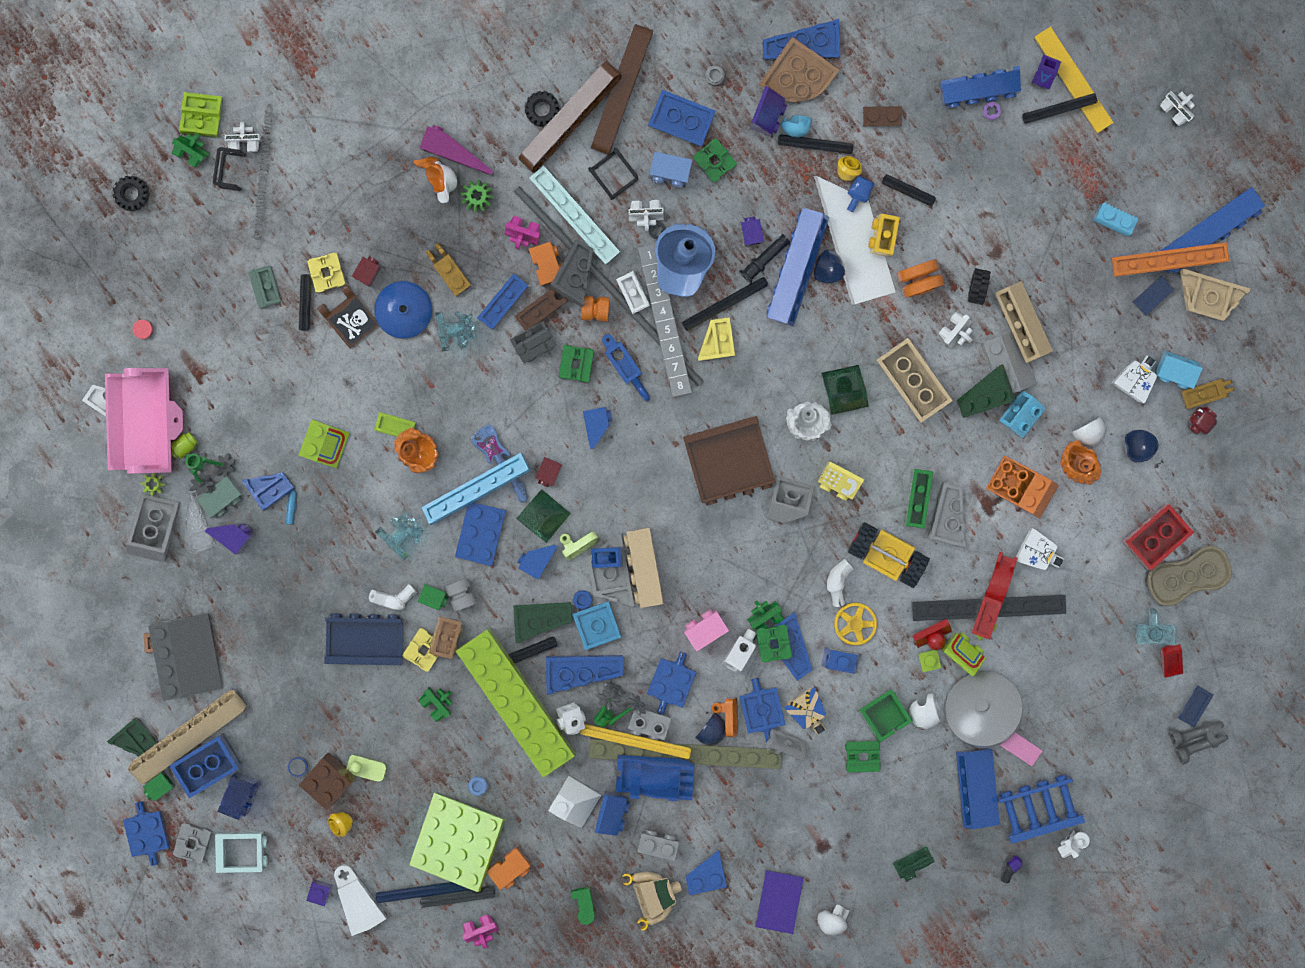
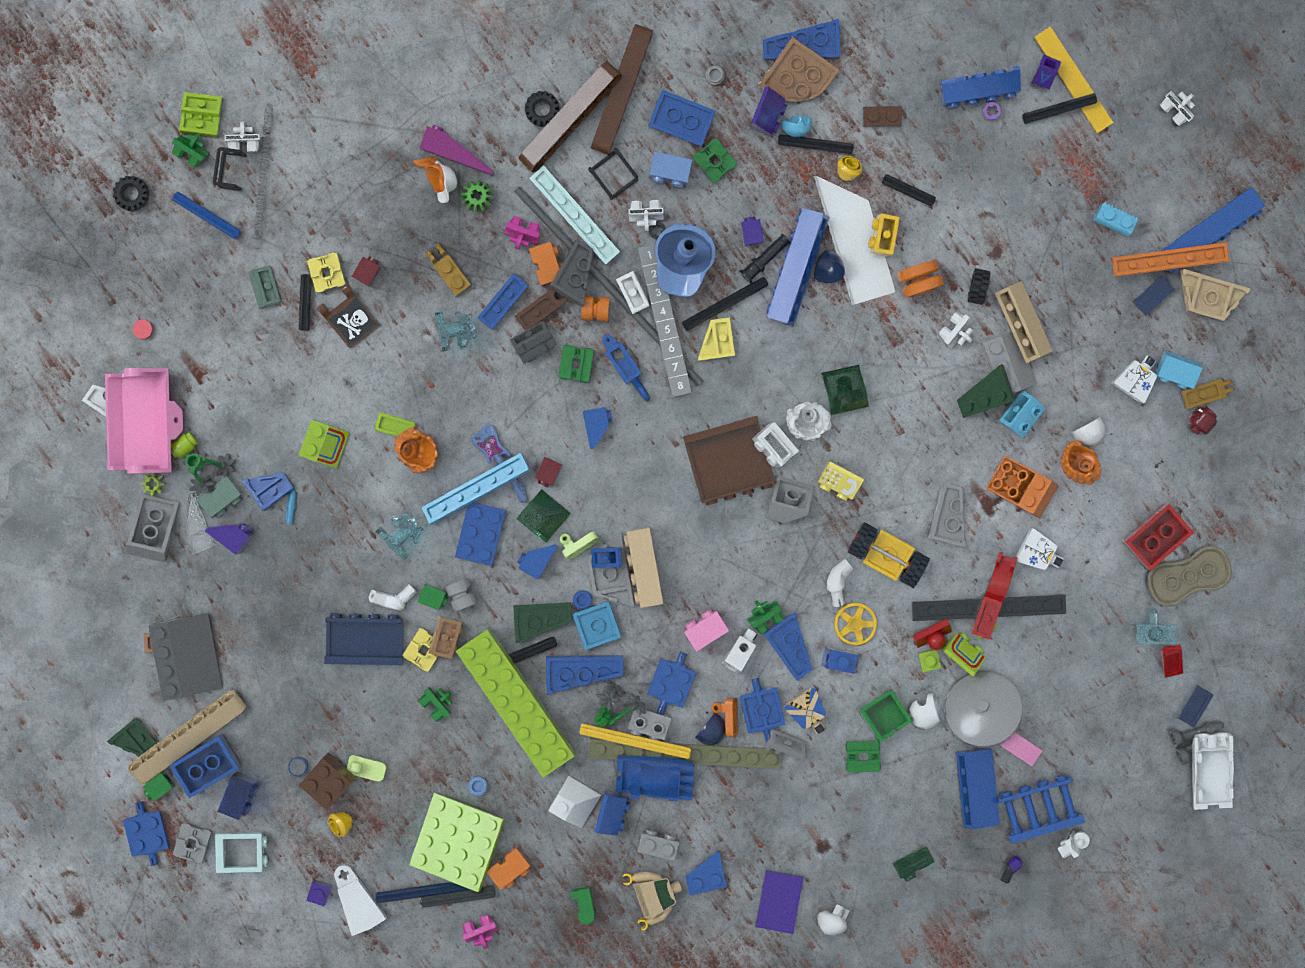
blue dish [374,281,432,339] -> none
white brick [556,702,586,735] -> none
green piece [756,624,792,663] -> none
blue piece [847,176,875,212] -> none
tan brick [877,337,953,423] -> none
green brick [904,469,933,529] -> none
dark blue helmet [1124,430,1159,463] -> none
none -> blue axle [172,192,241,239]
none -> white window [752,422,799,468]
none -> white piece [1192,732,1234,810]

